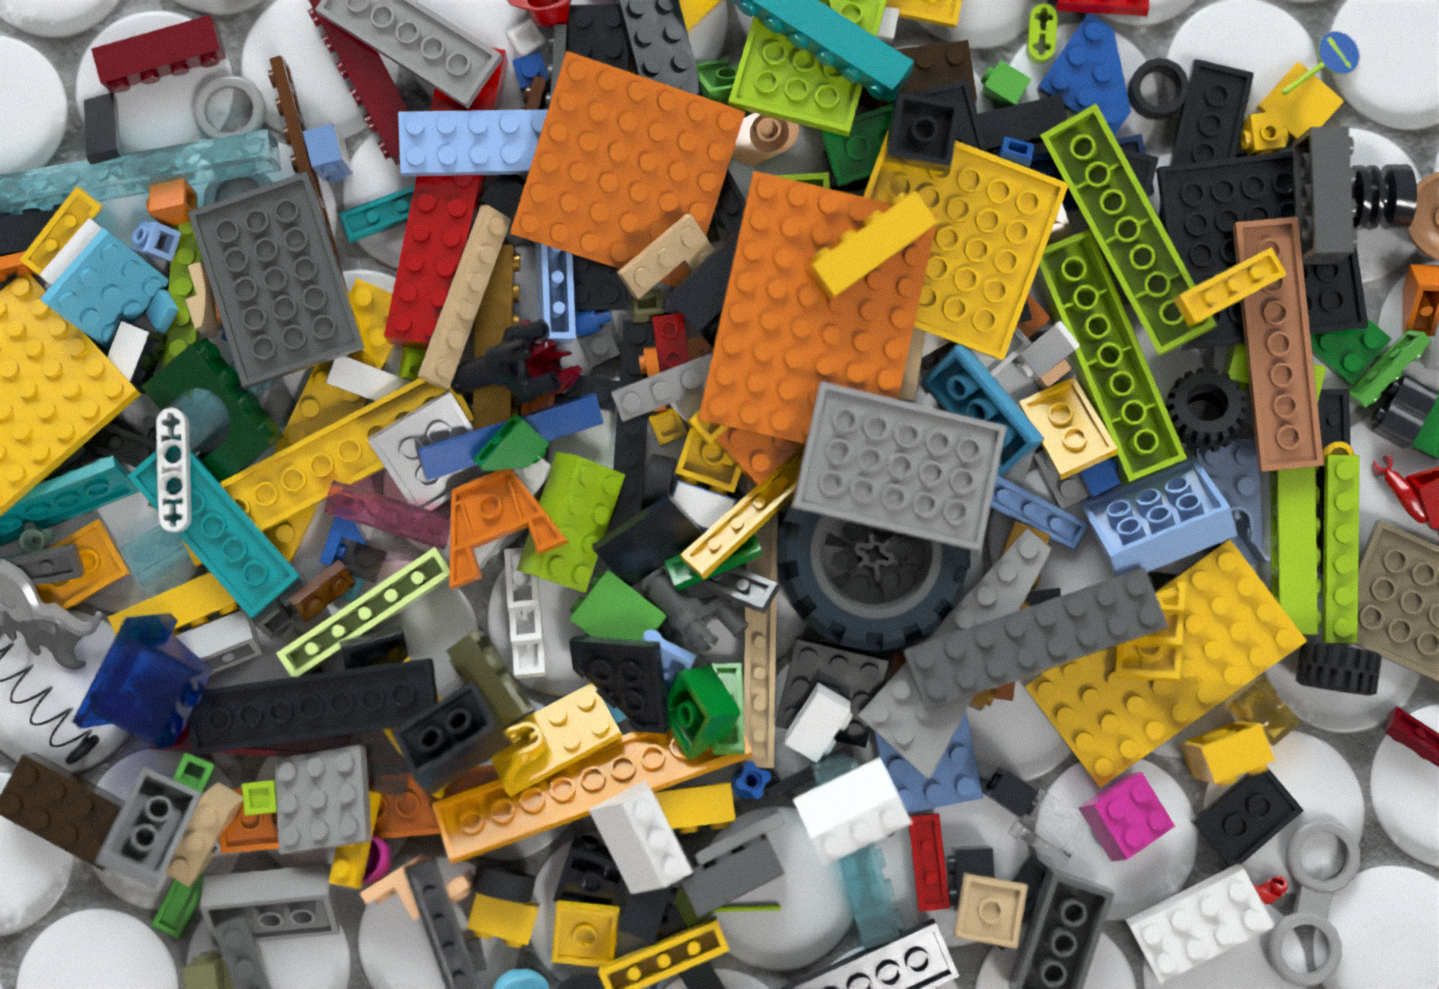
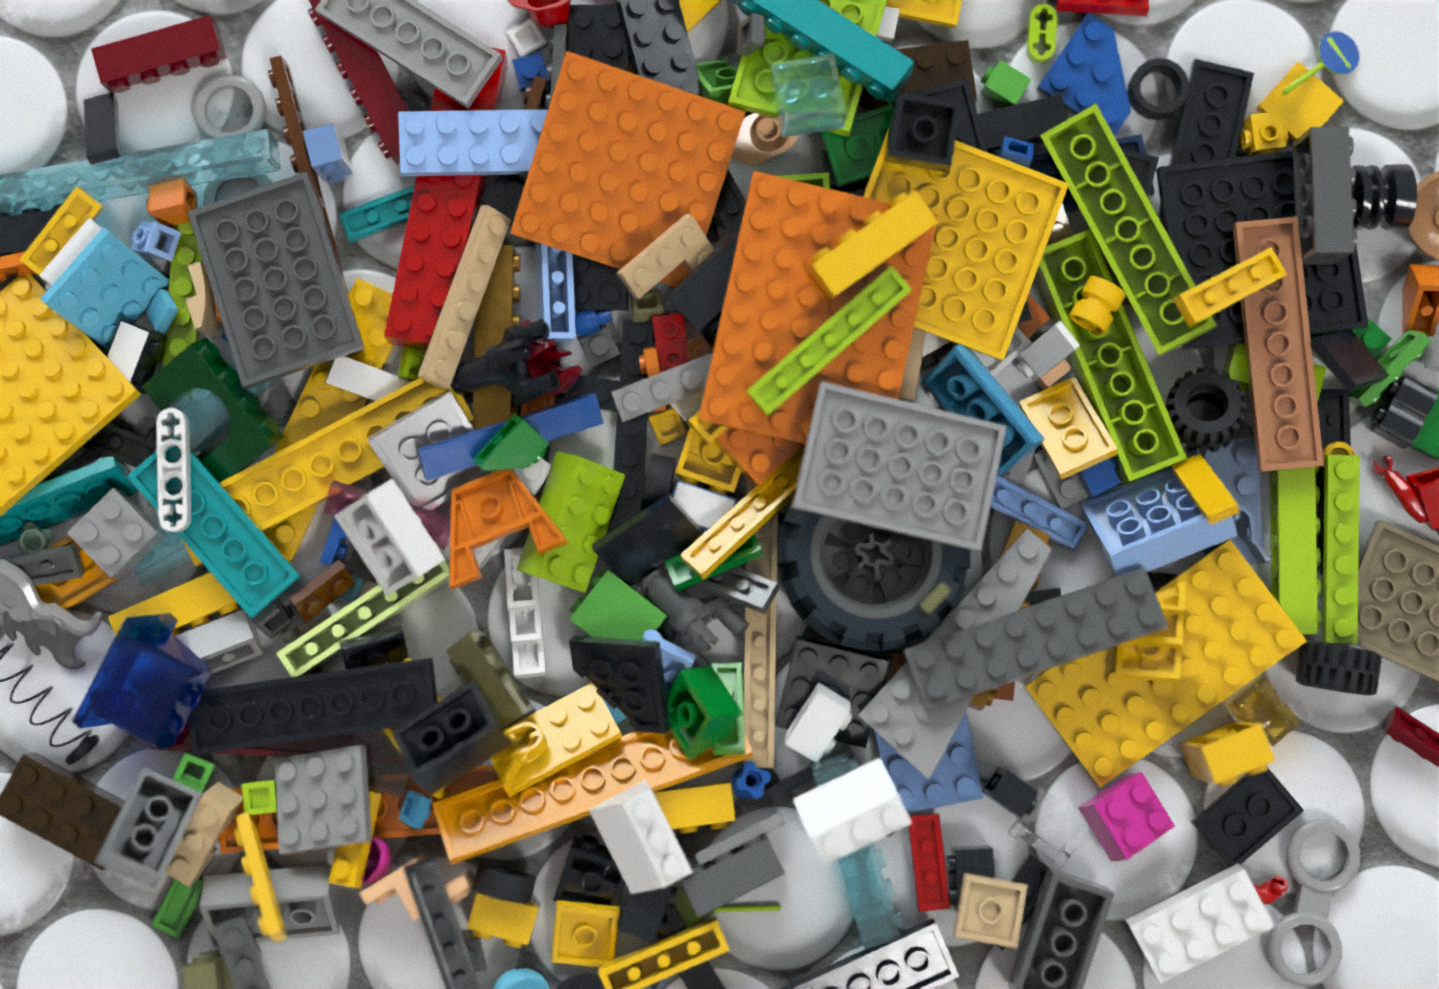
none -> light grey brick [67,488,166,579]
none -> yellow plate [234,812,288,943]
none -> white slope [334,479,445,596]
none -> dark azure plate [398,789,432,830]
none -> dark grey plate [737,13,766,57]
none -> lime plate [746,266,912,416]
none -> clear light blue piece [771,54,846,138]
none -> olive tile [917,582,951,614]
none -> yellow wheel [1069,276,1126,335]
none -> yellow tile [1171,453,1240,525]
none -> black tile [1310,330,1389,392]

